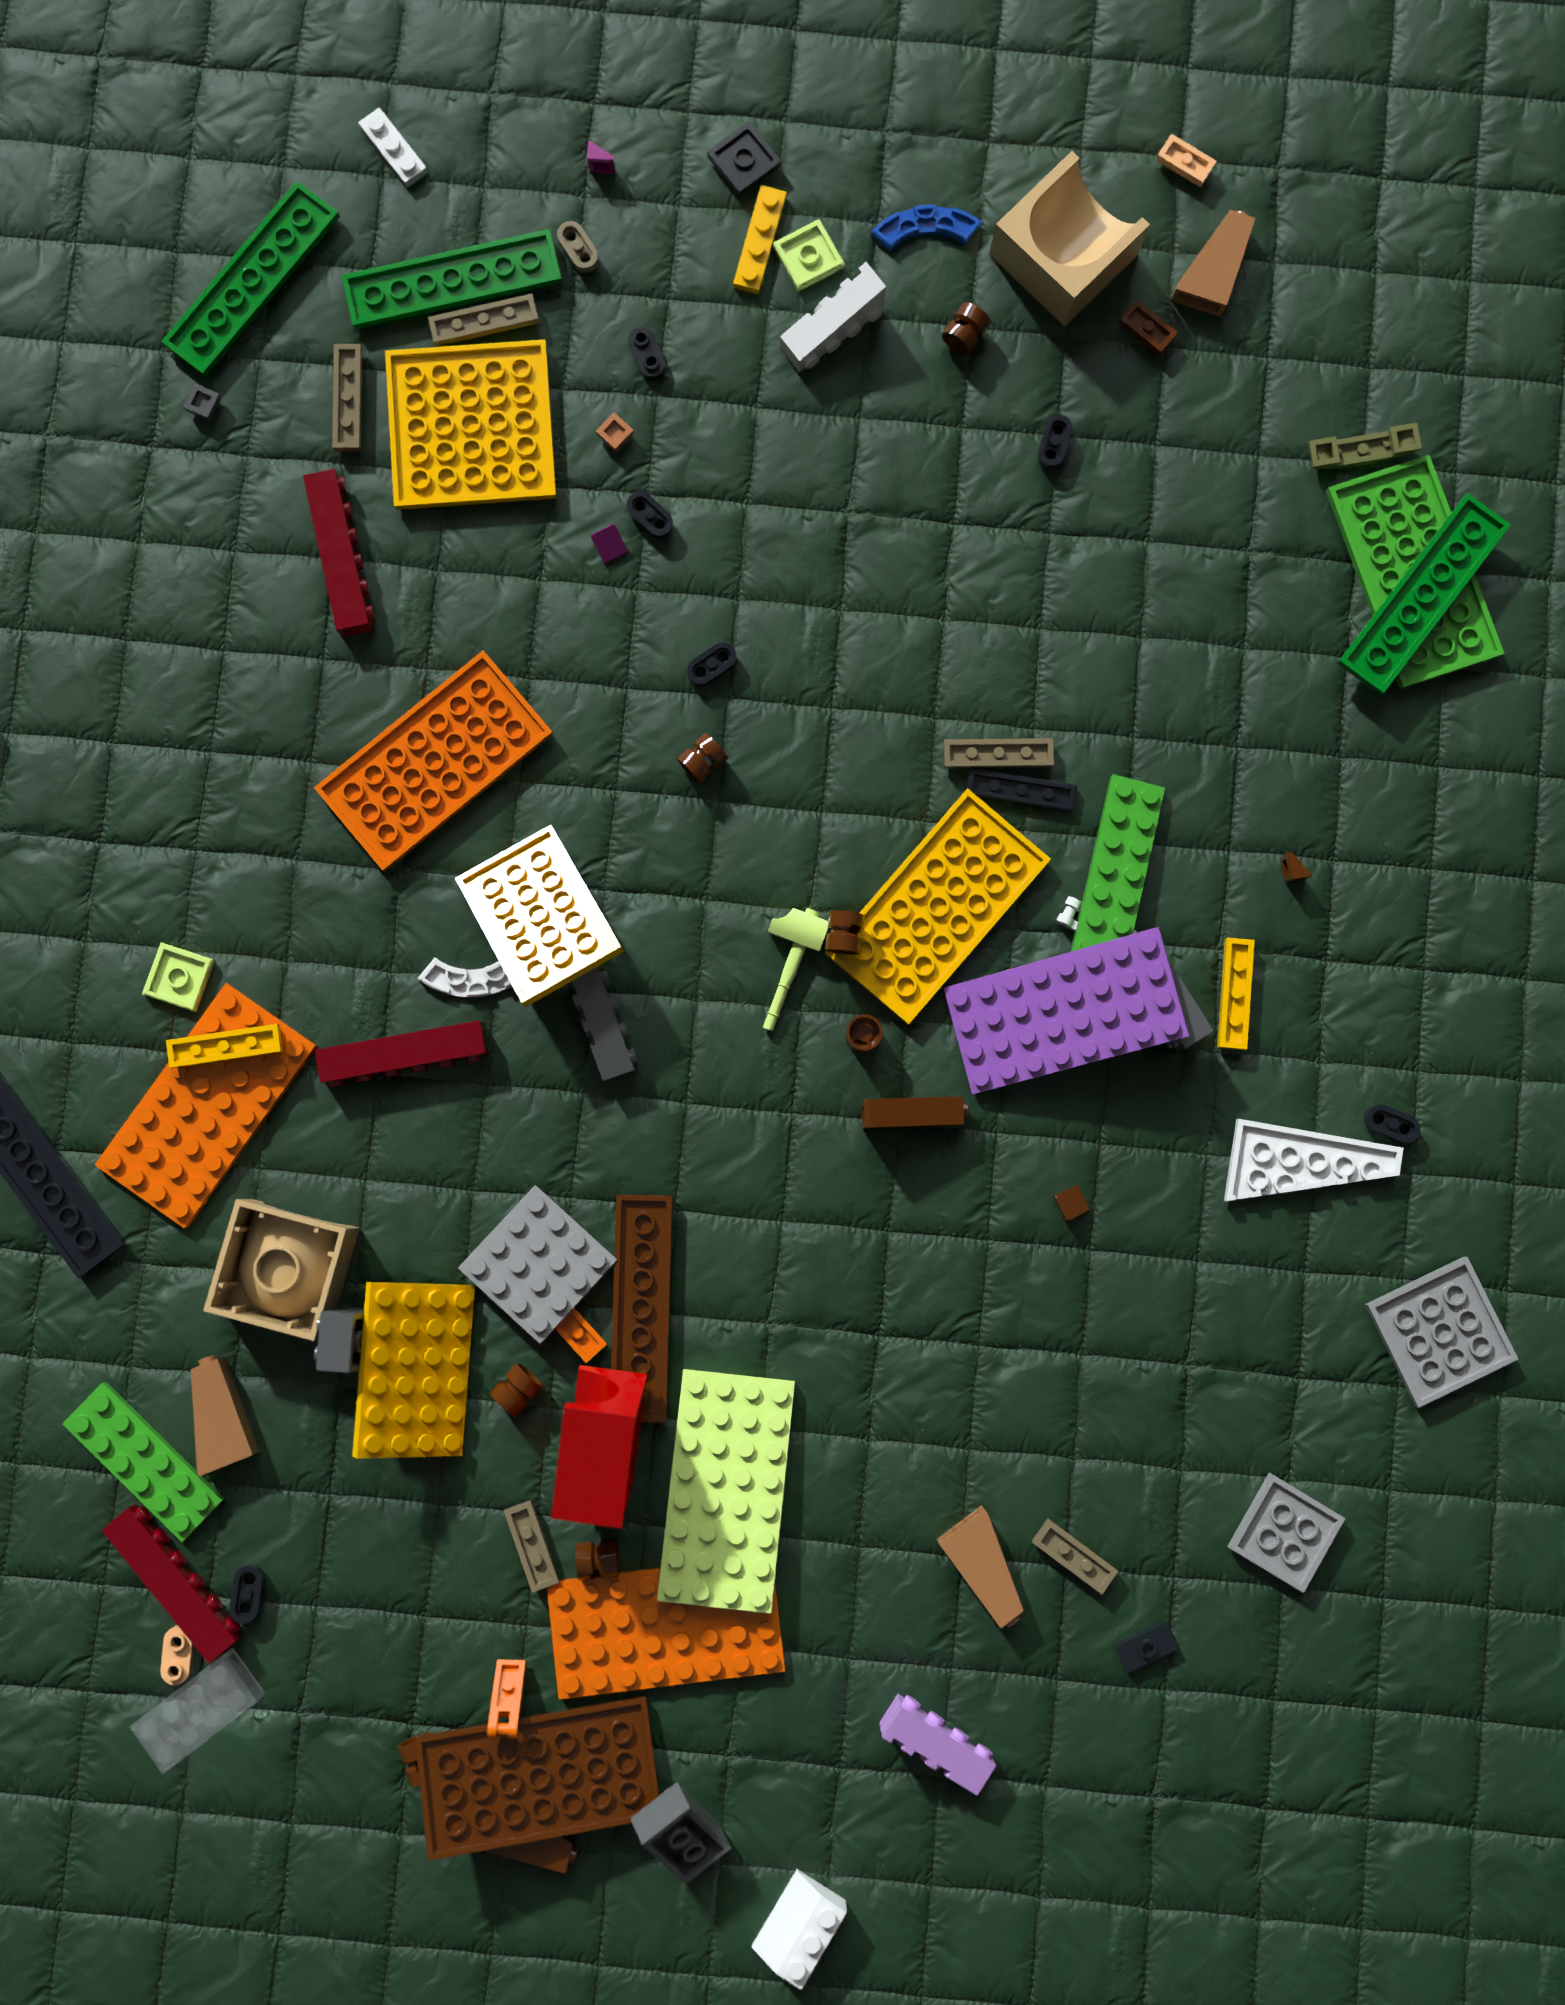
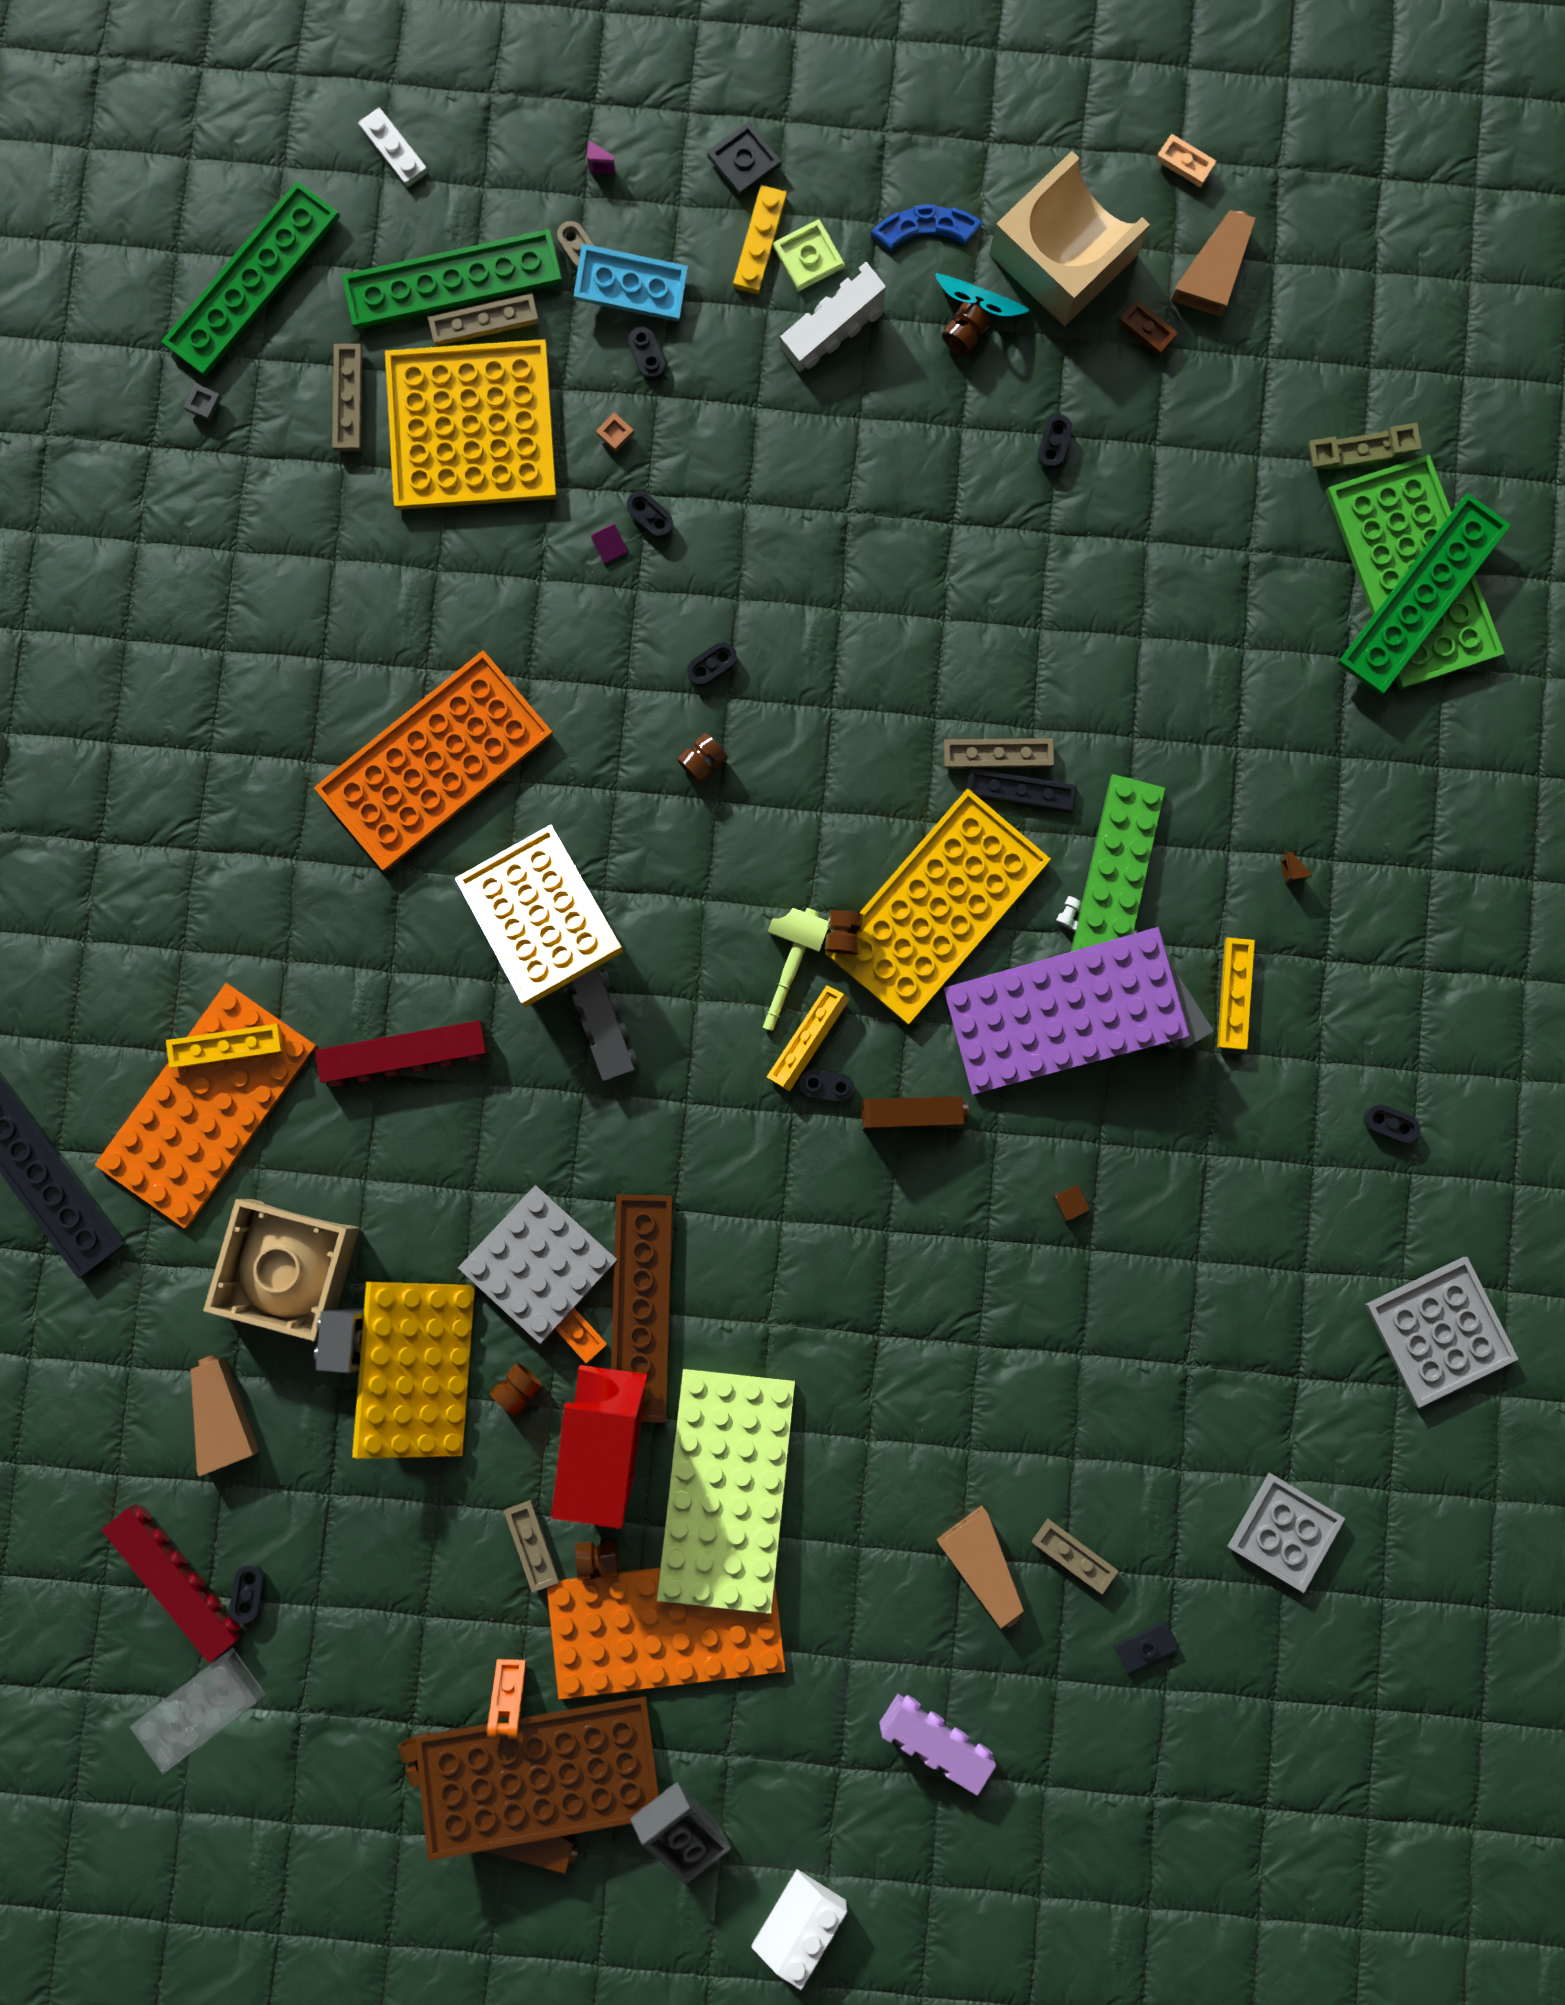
bright green plate [62,1382,225,1542] -> none
yellowish green tile [142,942,215,1012] -> none
light nougat plate [161,1625,195,1685] -> none
dark red brick [303,468,376,638] -> none
white tile [417,958,512,998] -> none
reddish brown wheel [845,1014,883,1053] -> none
white wing [1224,1119,1404,1201] -> none
none -> medium azure plate [573,244,688,322]
none -> yellow plate [767,985,850,1091]
none -> black plate [799,1070,854,1102]
none -> teal piece [935,273,1030,316]

